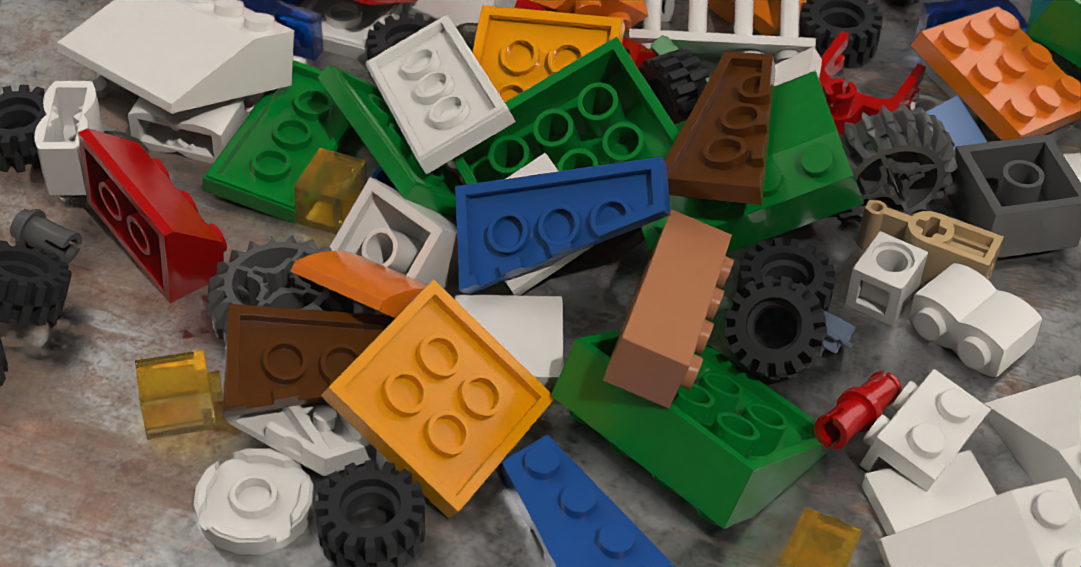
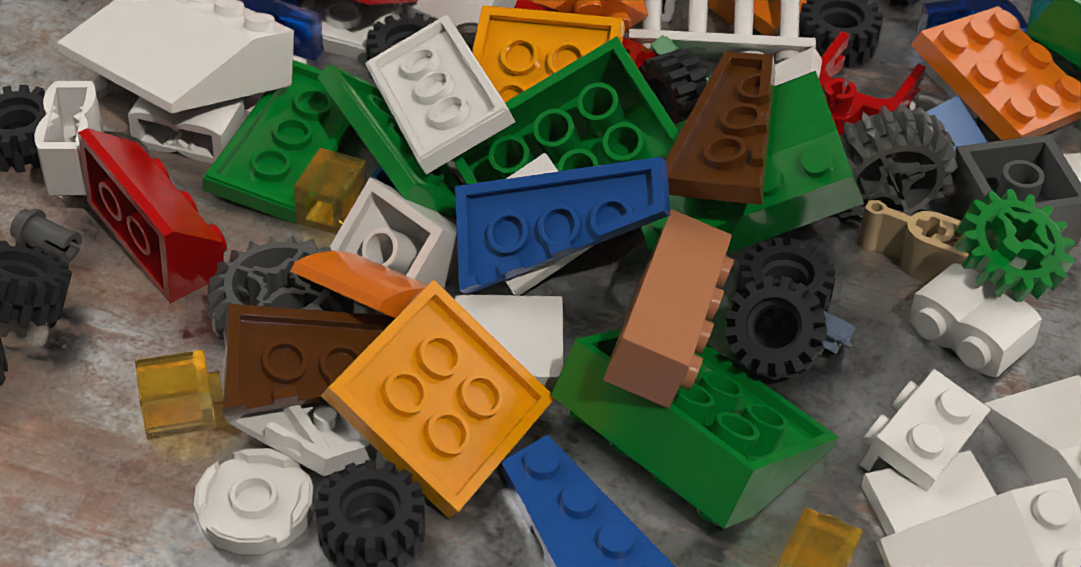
red pin [814,371,902,450] -> none
white brick [845,231,928,327] -> none
none -> green gear [955,189,1075,302]

